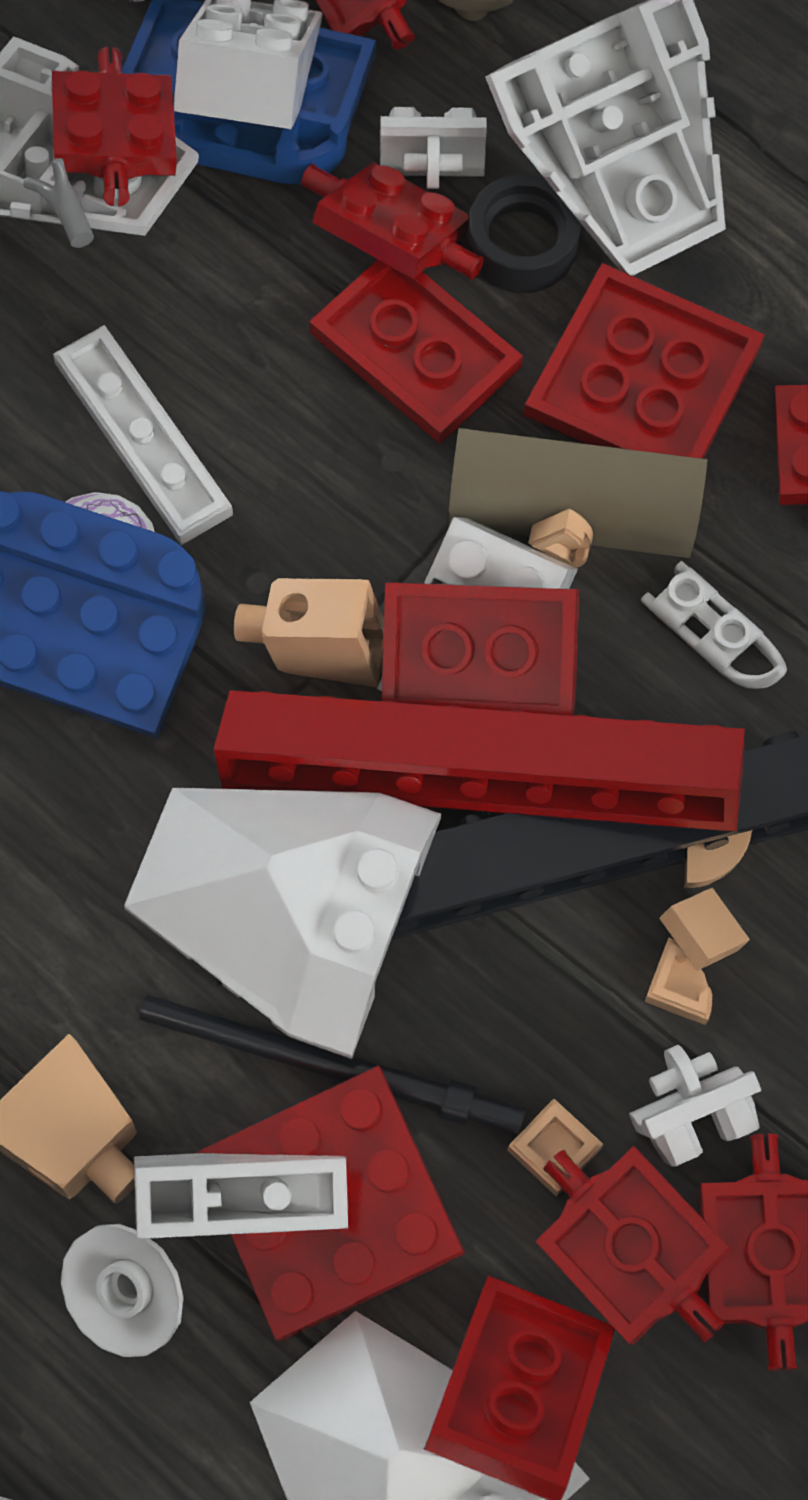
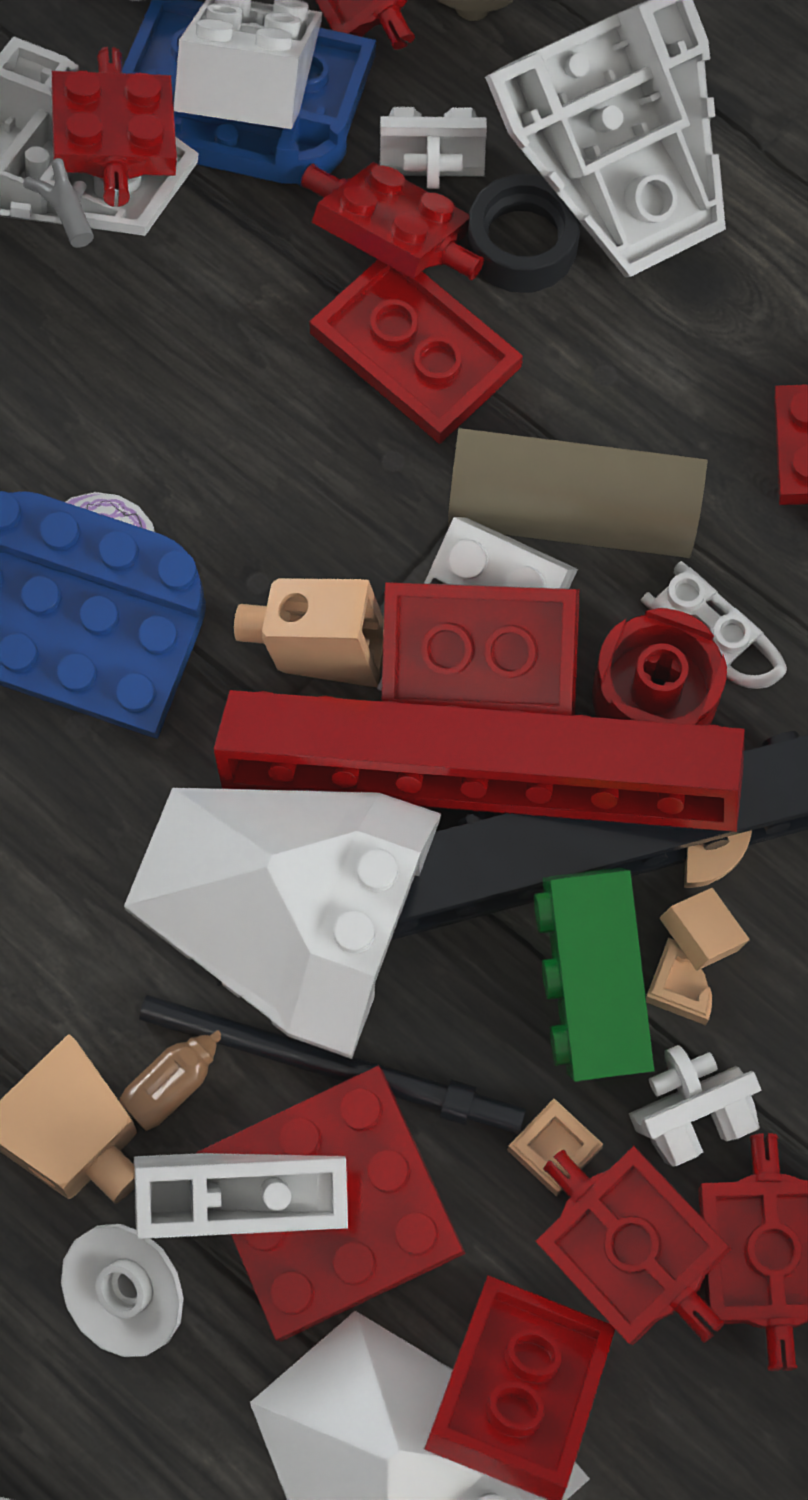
white tile [53,325,233,545] -> none
red plate [523,263,765,459] -> none
light nougat tile [528,508,593,568] -> none
none -> medium nougat piece [119,1030,221,1131]
none -> green brick [534,868,654,1081]
none -> red brick [592,608,727,725]

